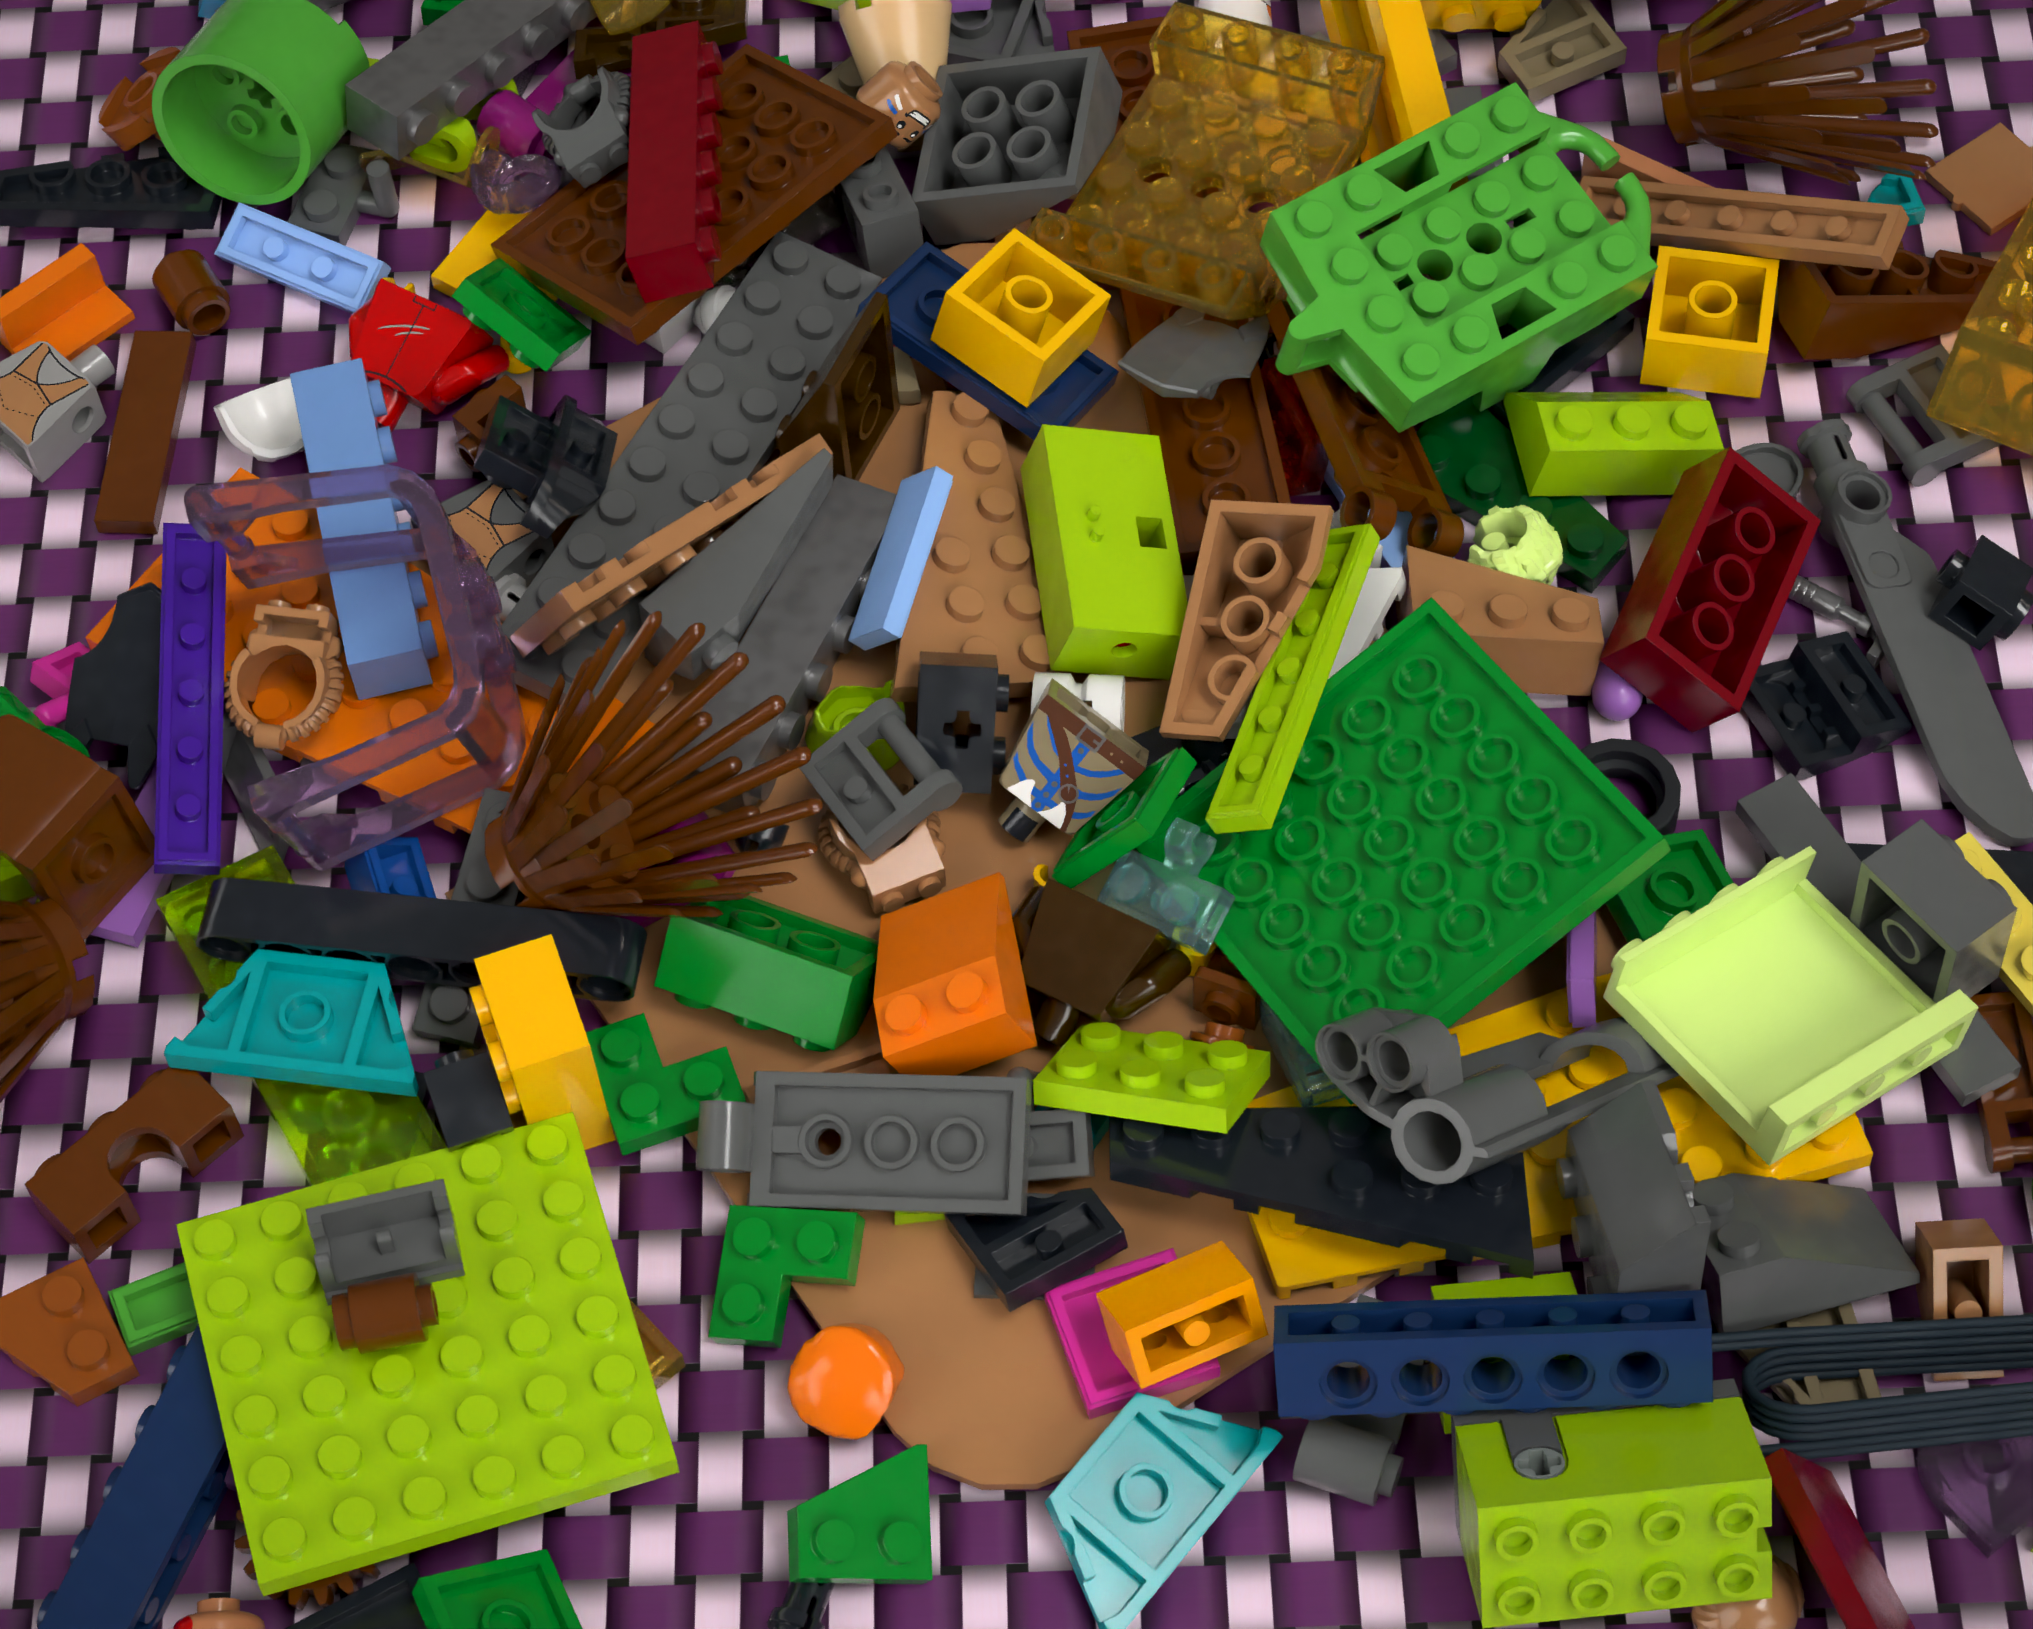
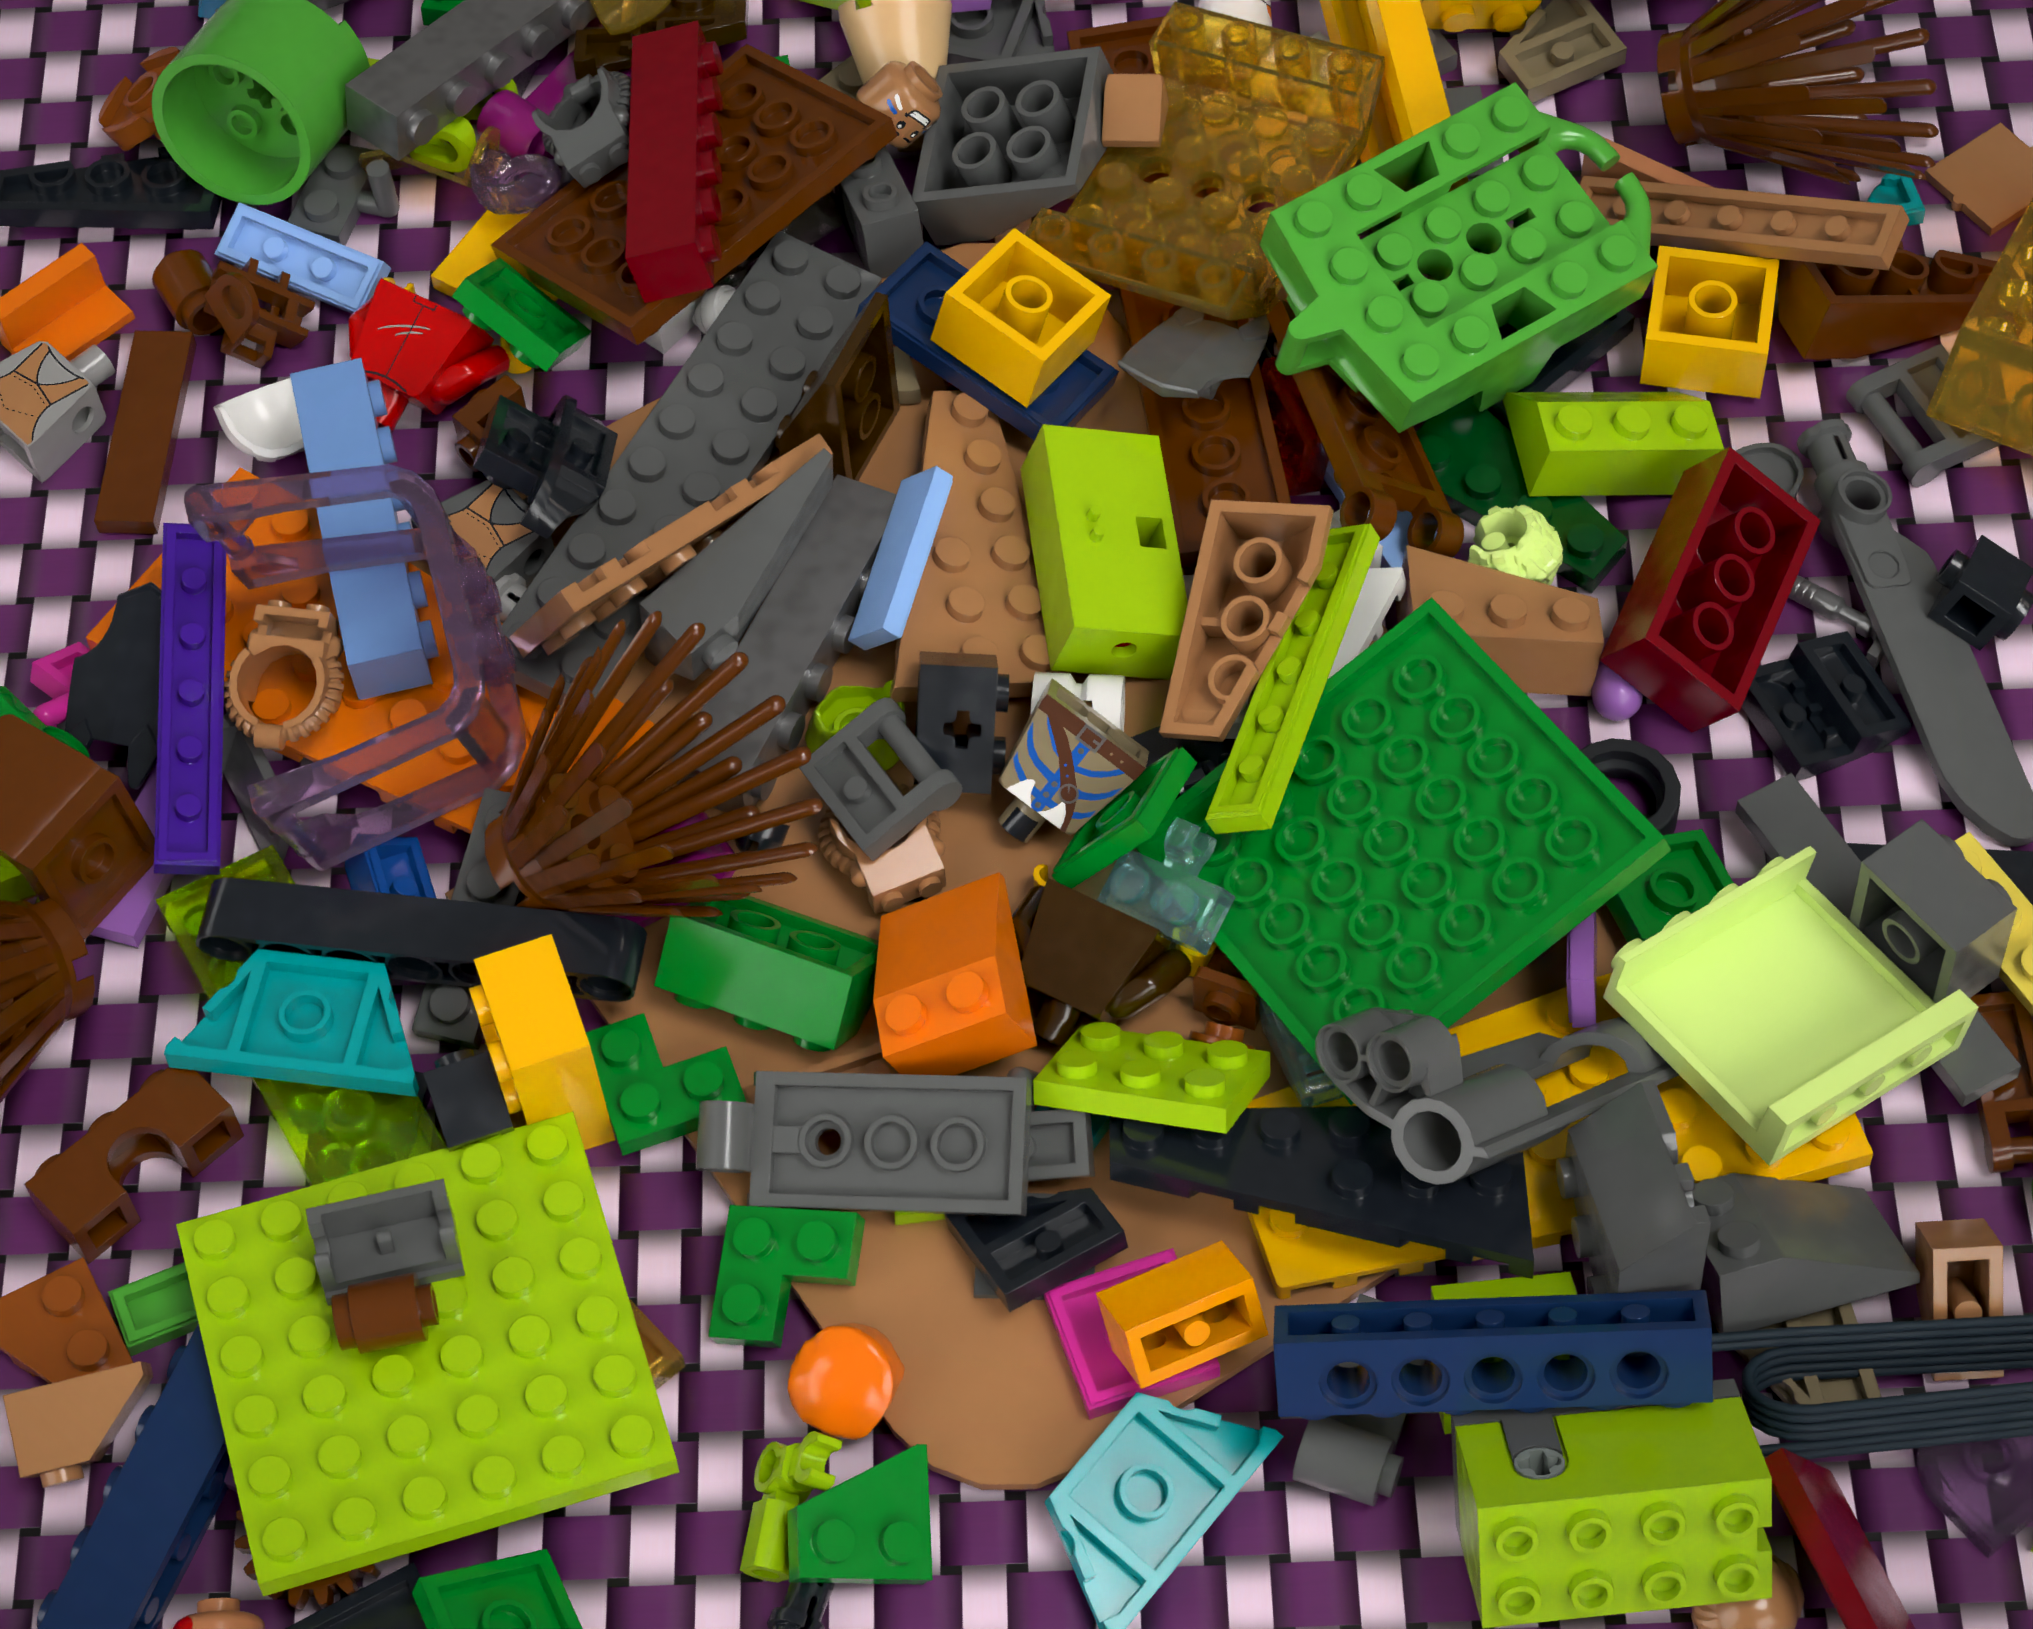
none -> medium nougat slope [3,1361,154,1488]
none -> reddish brown piece [203,258,315,368]
none -> lime bar [740,1431,842,1583]
none -> medium nougat slope [1102,74,1169,147]

